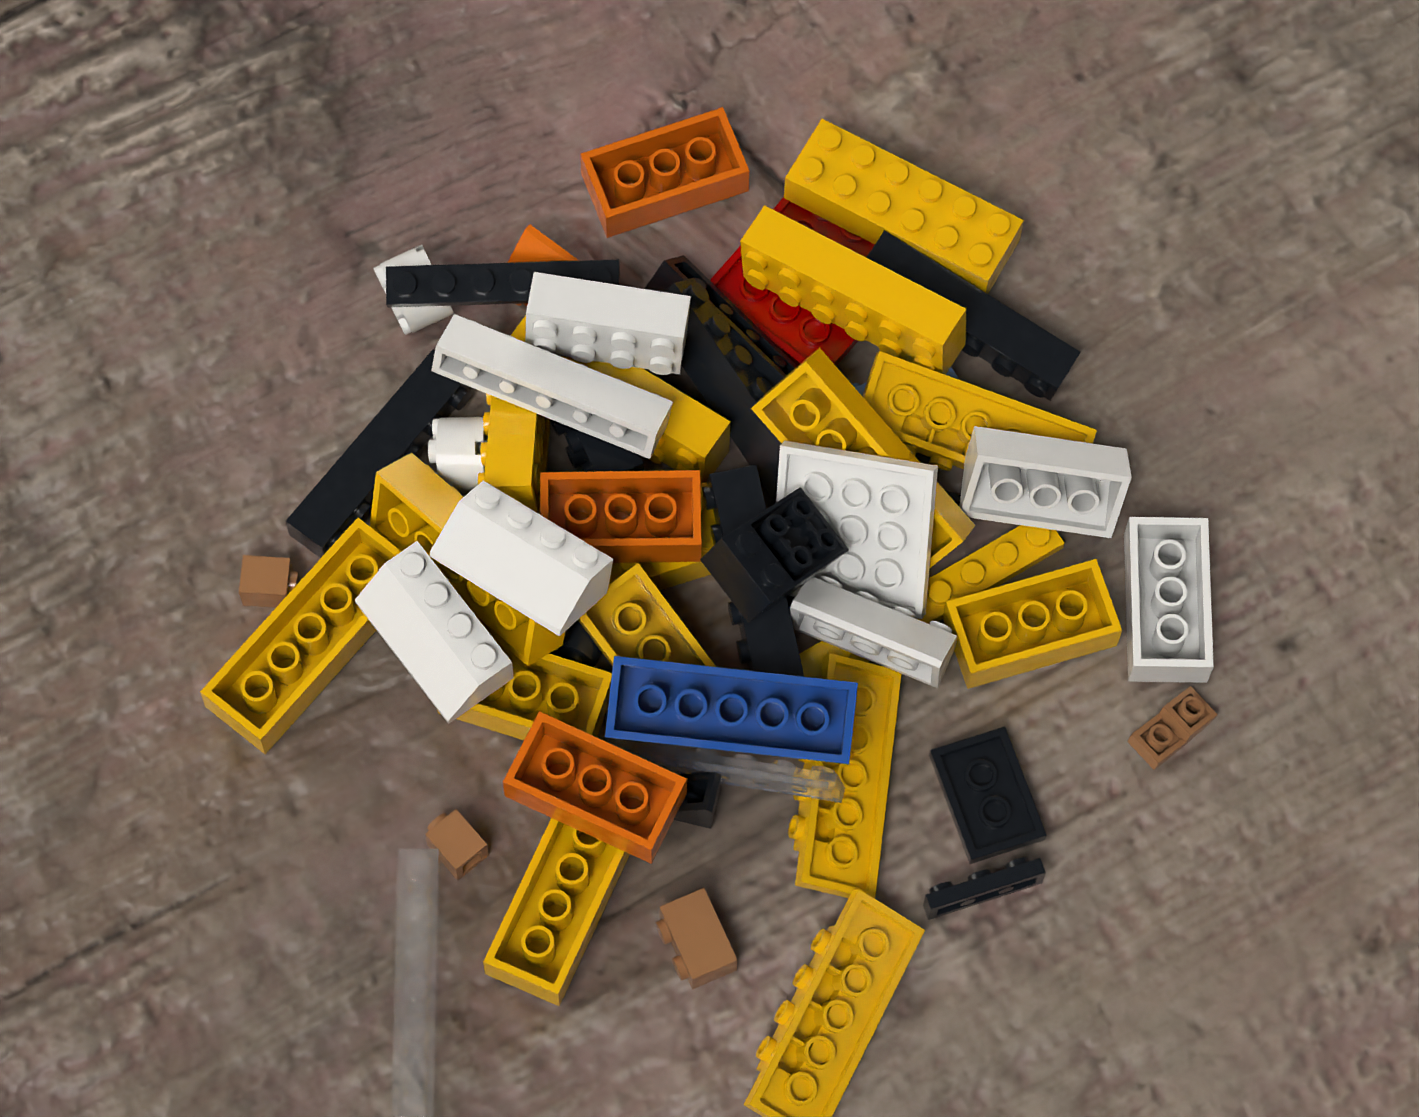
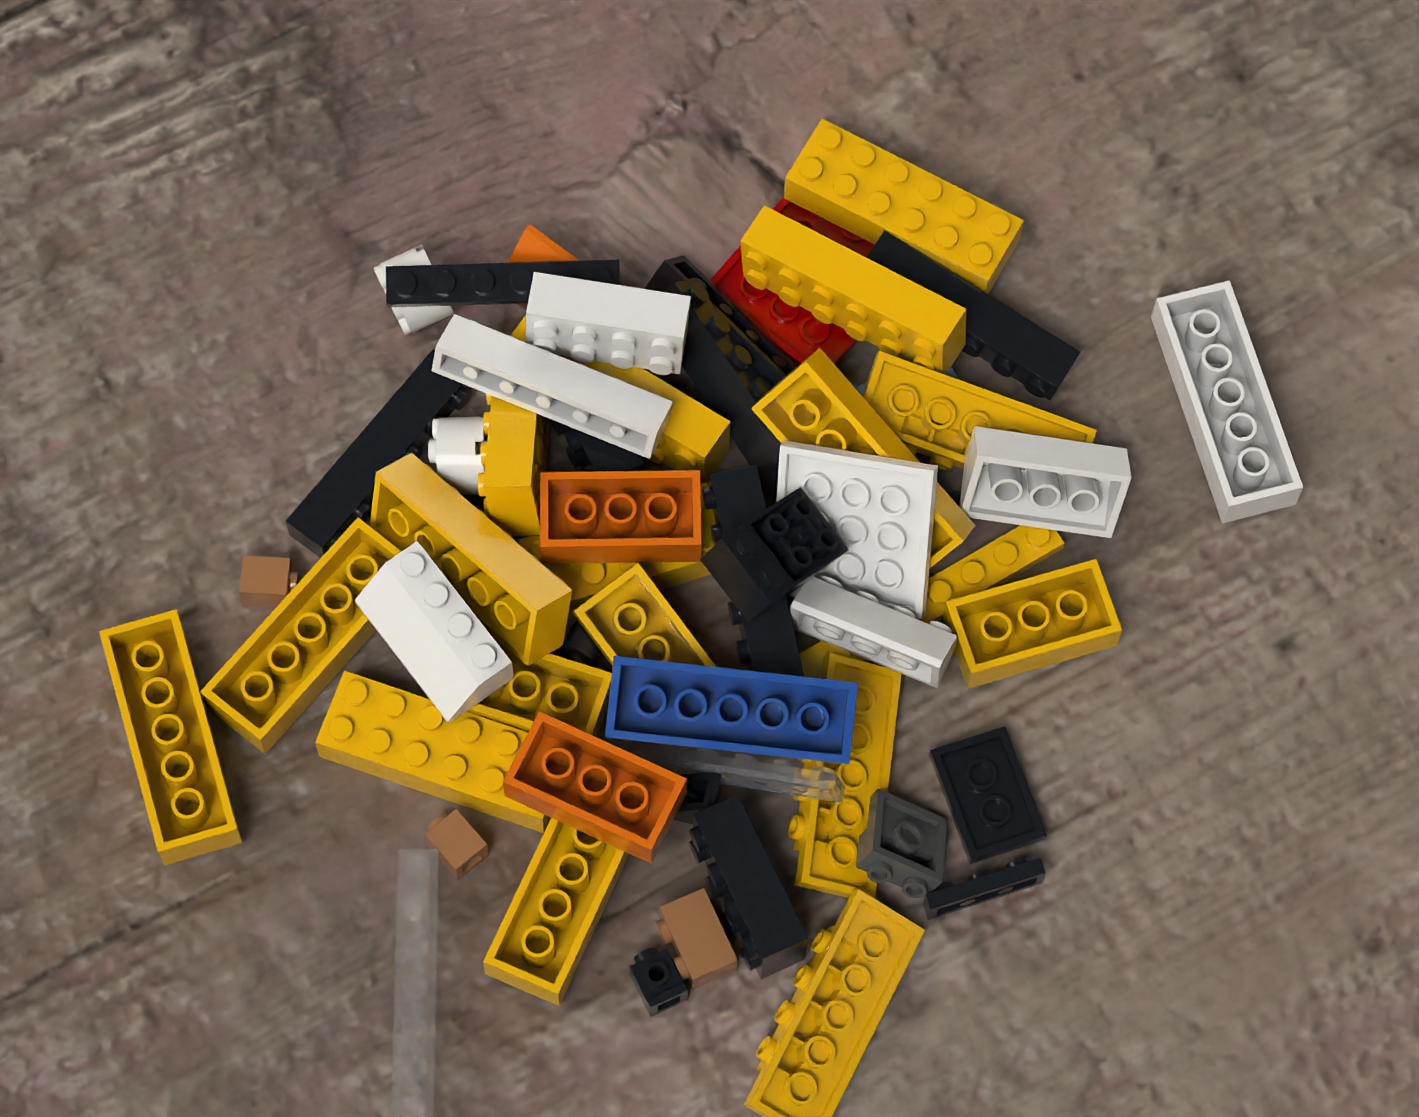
white slope [430,480,613,636] -> none
orange brick [580,107,750,238] -> none
white brick [1124,517,1214,683] -> none
medium nougat slope [1127,686,1218,770] -> none
none -> yellow brick [99,609,242,866]
none -> yellow brick [315,670,550,833]
none -> black brick [629,947,688,1017]
none -> black brick [689,794,808,979]
none -> dark grey plate [856,789,948,898]
none -> white brick [1151,280,1303,523]

